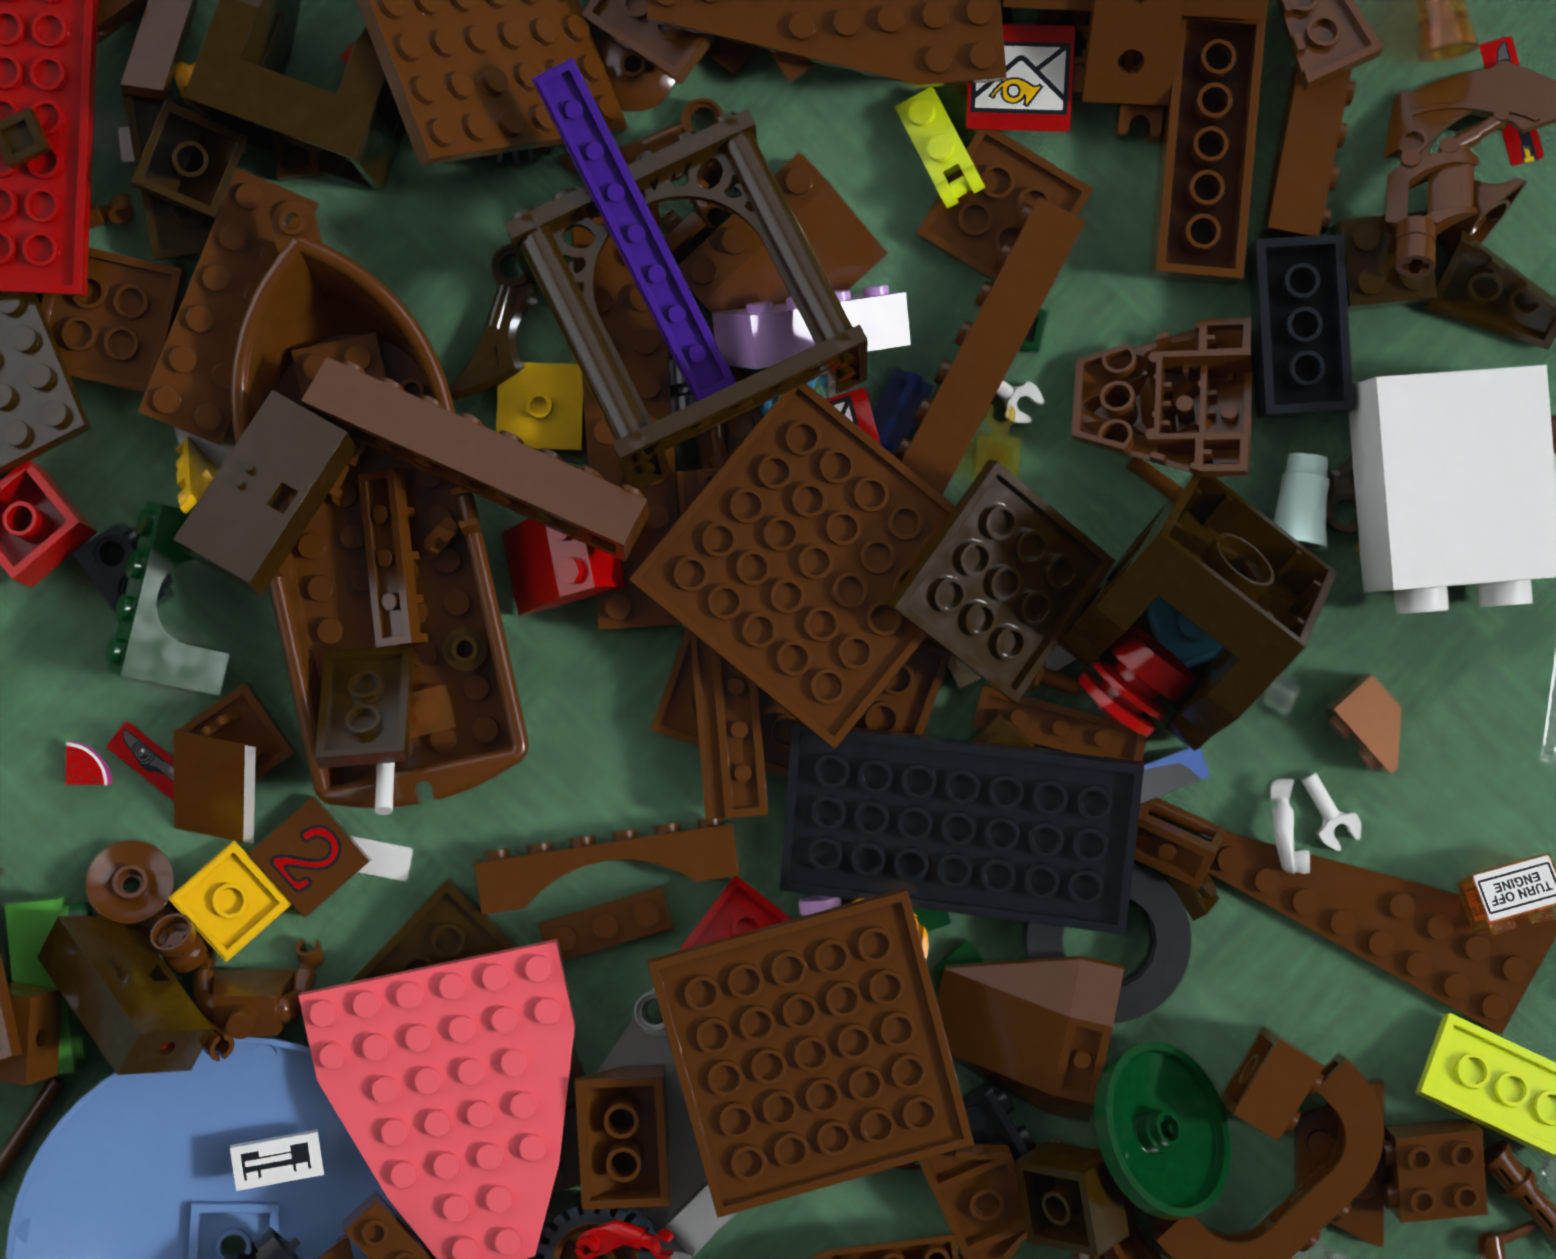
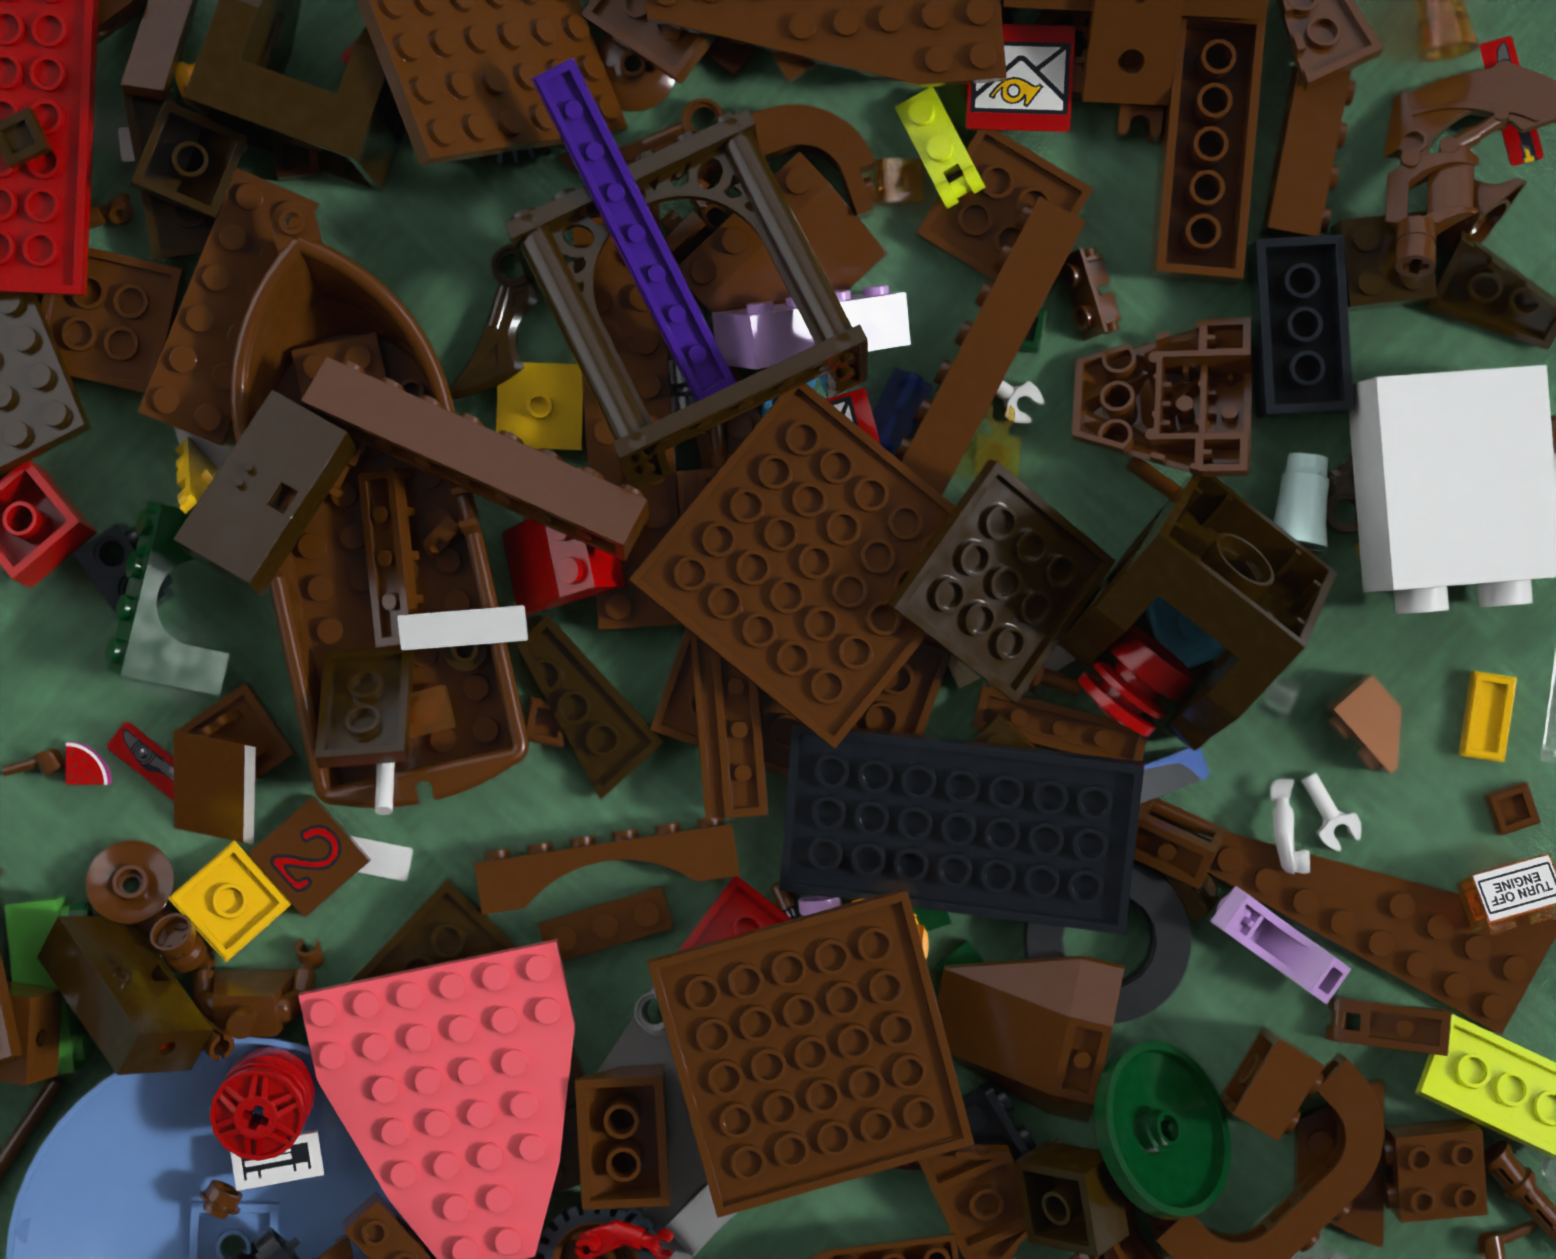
none -> reddish brown hand [2,748,66,777]
none -> reddish brown plate [200,1180,243,1219]
none -> red wheel [209,1047,316,1161]
none -> white sticker [397,605,528,650]
none -> dark brown wing [516,615,665,800]
none -> reddish brown tile [525,697,566,748]
none -> reddish brown arch [751,104,878,220]
none -> reddish brown piece [770,881,796,918]
none -> clear orange tile [876,158,923,204]
none -> reddish brown hinge [1061,247,1122,341]
none -> lavender arch [1210,886,1351,1004]
none -> reddish brown plate [1325,995,1452,1056]
none -> yellow tile [1458,671,1517,762]
none -> reddish brown tile [1483,781,1541,836]

